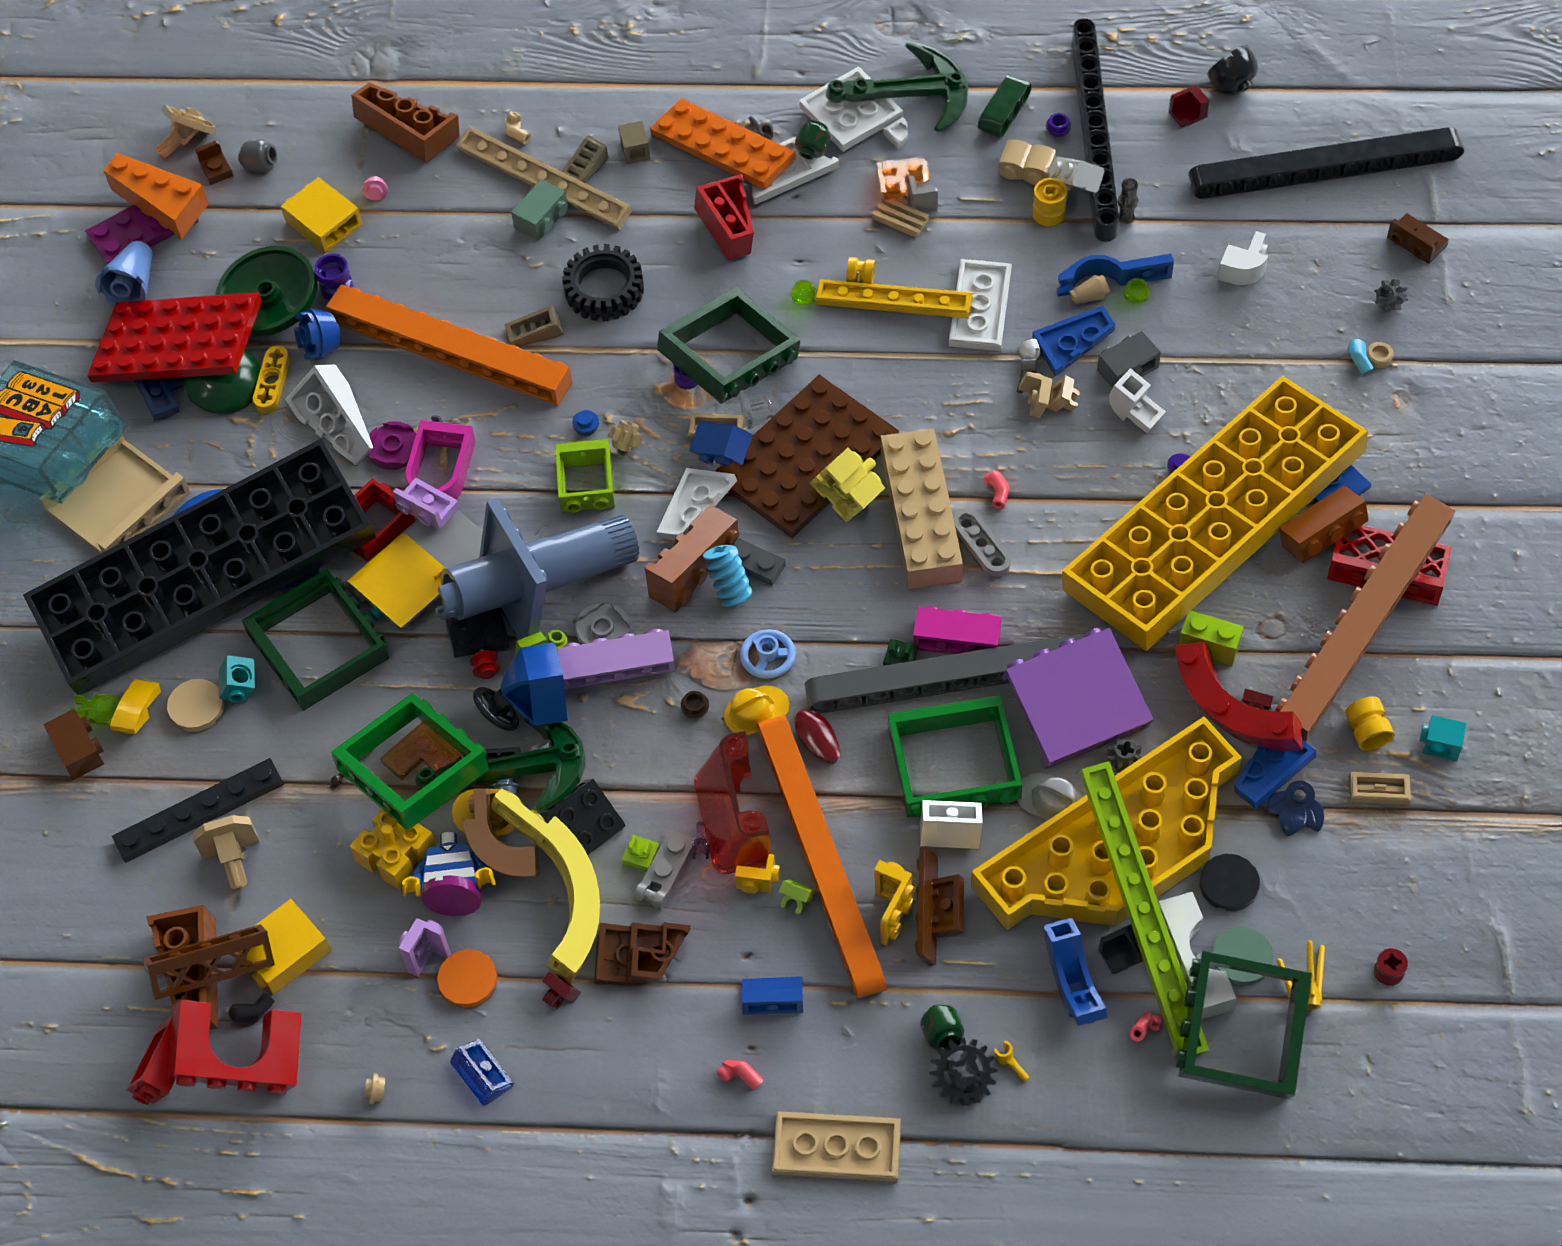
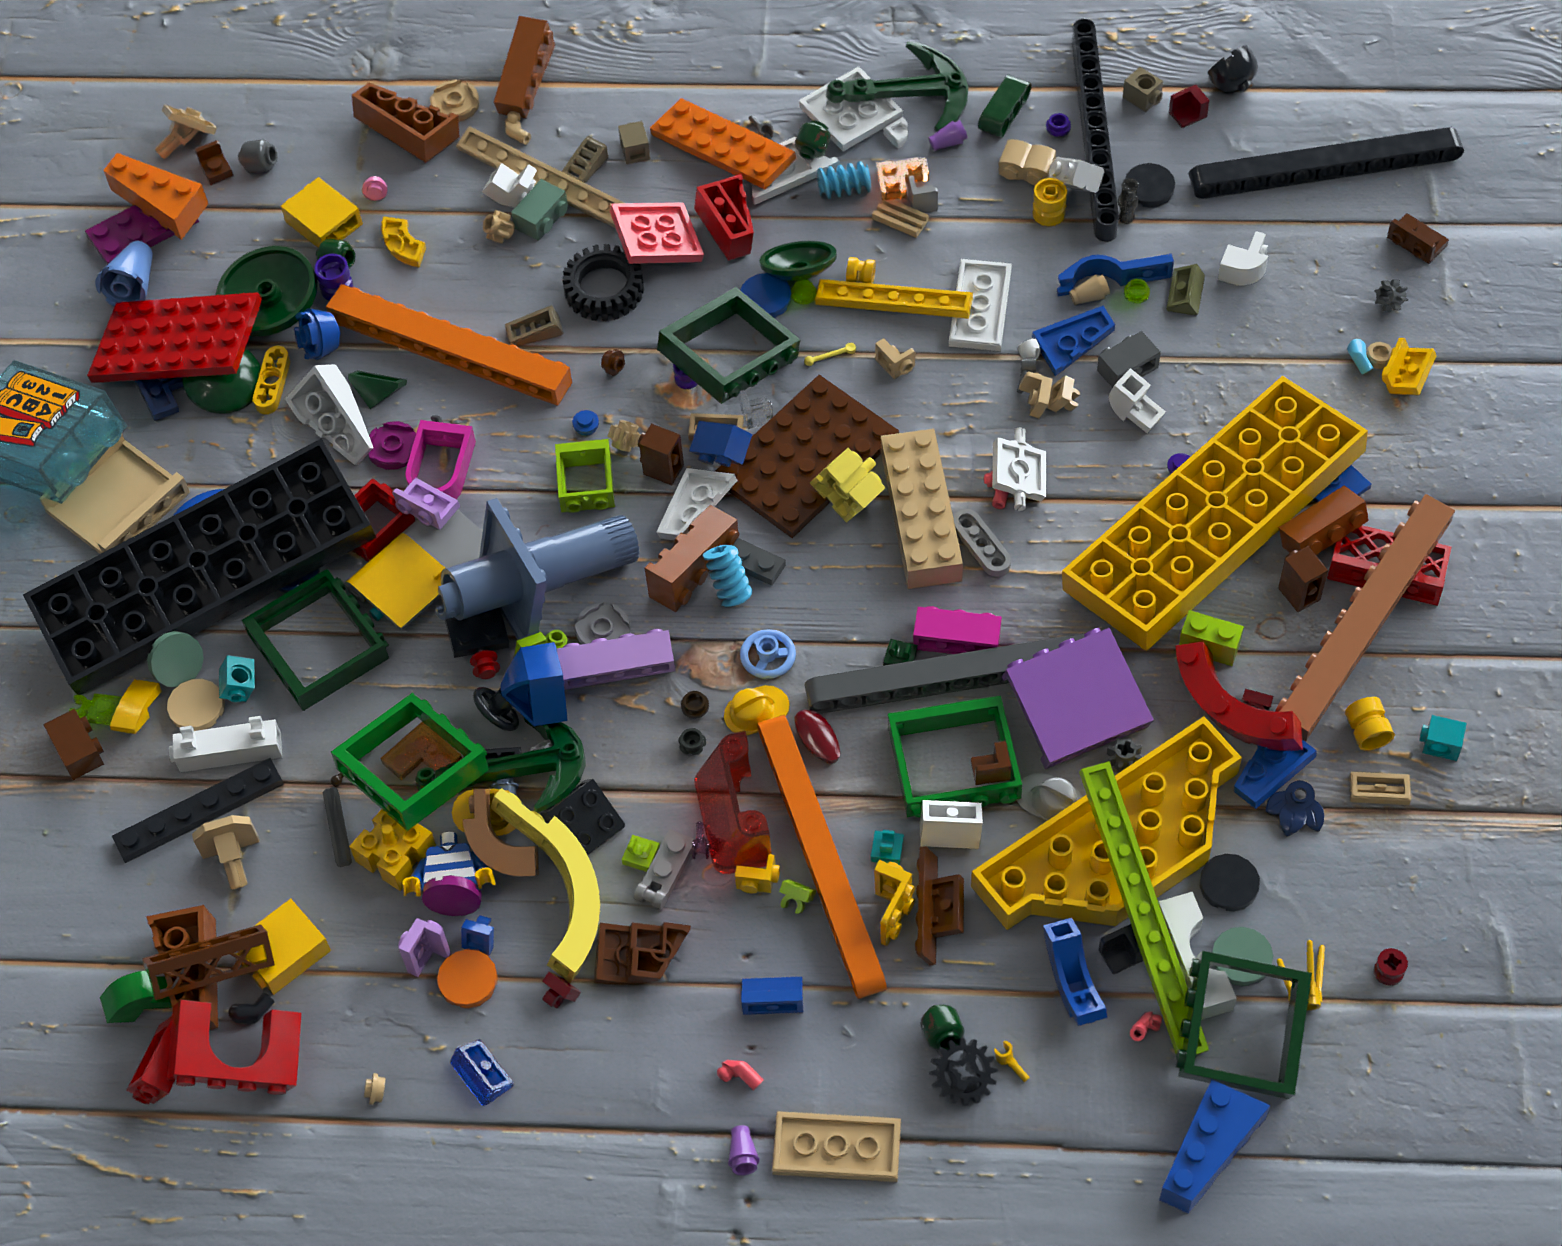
none -> green brick [100,971,172,1023]
none -> sand green tile [147,631,204,687]
none -> white brick [169,716,282,772]
none -> dark green head [316,239,356,269]
none -> dark grey axle [323,787,352,867]
none -> dark green slope [348,370,407,409]
none -> yellow tile [381,216,426,268]
none -> tan tile [430,80,480,121]
none -> blue tile [461,915,494,956]
none -> white brick [482,163,537,208]
none -> tan gear [483,210,515,244]
none -> dark orange wedge [494,16,555,119]
none -> reddish brown plate [601,349,625,376]
none -> coral plate [610,203,704,264]
none -> reddish brown brick [638,423,684,486]
none -> pearl dark grey plate [678,728,706,755]
none -> medium lavender cone [728,1125,759,1175]
none -> blue tile [741,273,792,318]
none -> dark green dish [760,241,837,283]
none -> light yellow hinge [804,343,856,366]
none -> medium azure piece [817,161,871,199]
none -> teal tile [871,830,904,865]
none -> tan bracket [875,338,916,379]
none -> medium lavender cone [928,120,968,151]
none -> reddish brown panel [971,741,1011,785]
none -> white plate [992,427,1046,511]
none -> dark tan brick [1122,67,1163,112]
none -> black tile [1124,163,1175,208]
none -> blue wedge [1159,1079,1270,1214]
none -> olive slope [1166,264,1205,315]
none -> reddish brown brick [1278,546,1328,612]
none -> yellow bracket [1382,338,1437,395]

